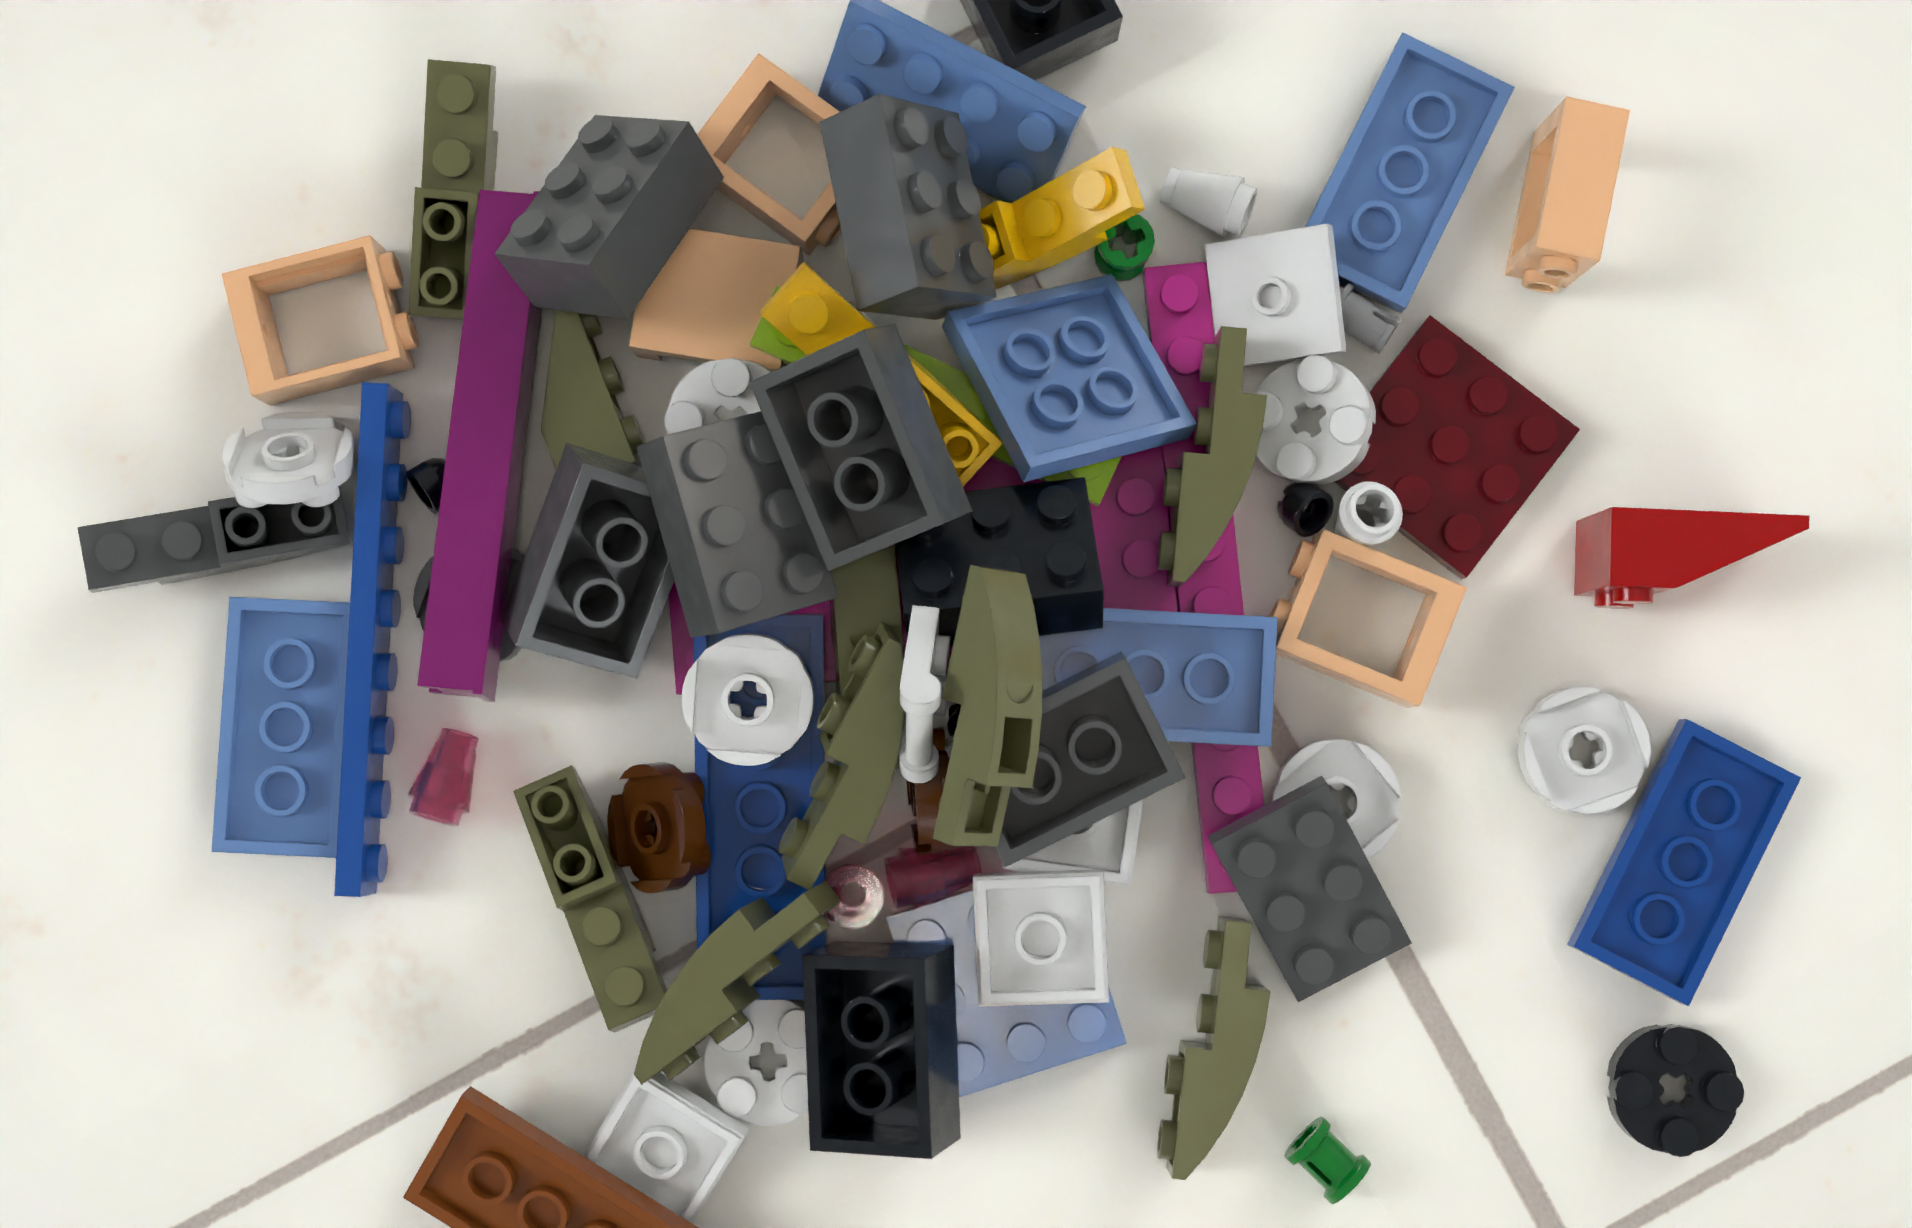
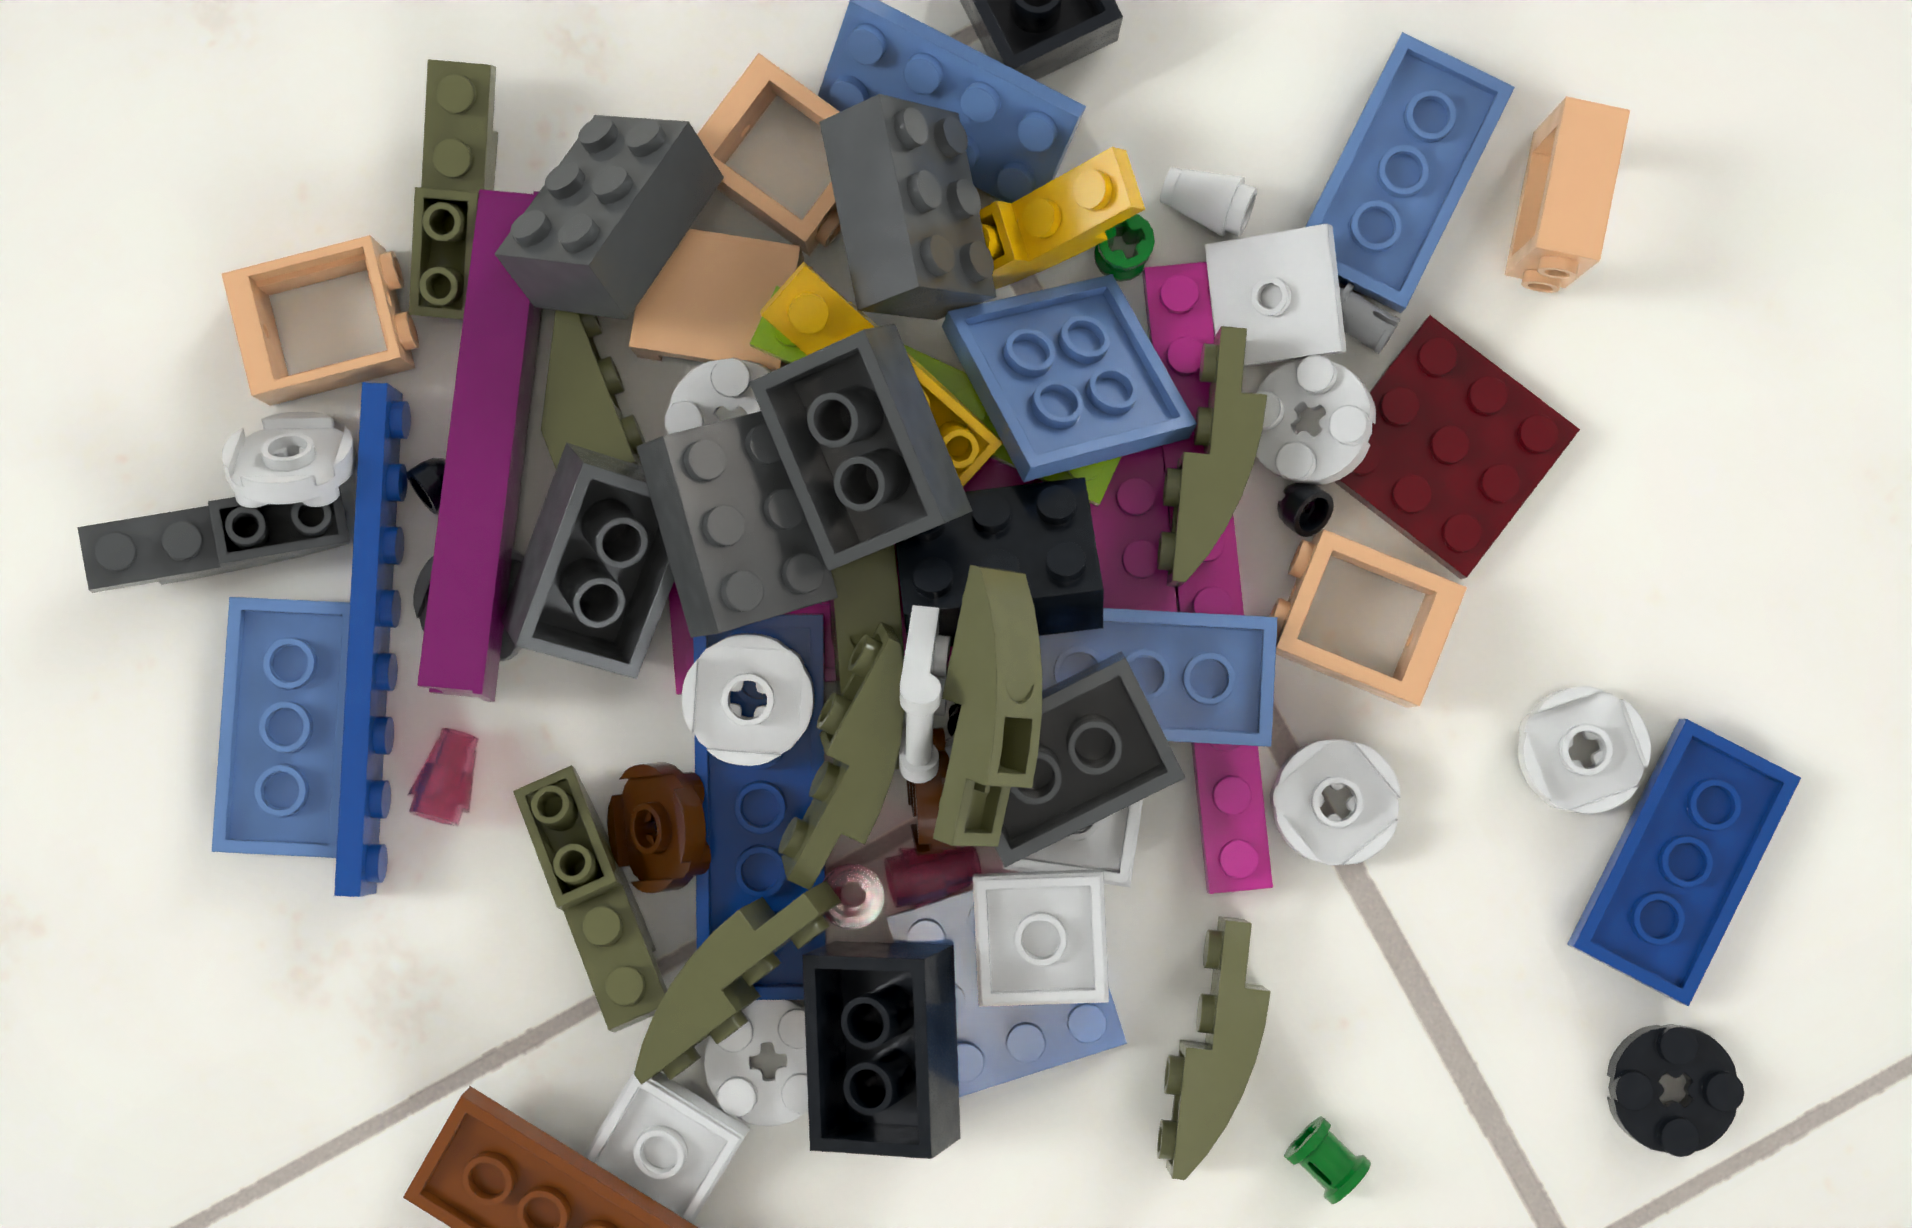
dark grey plate [1208,776,1412,1002] -> none
white cone [1334,482,1403,546] -> none
red slope [1574,507,1810,609] -> none

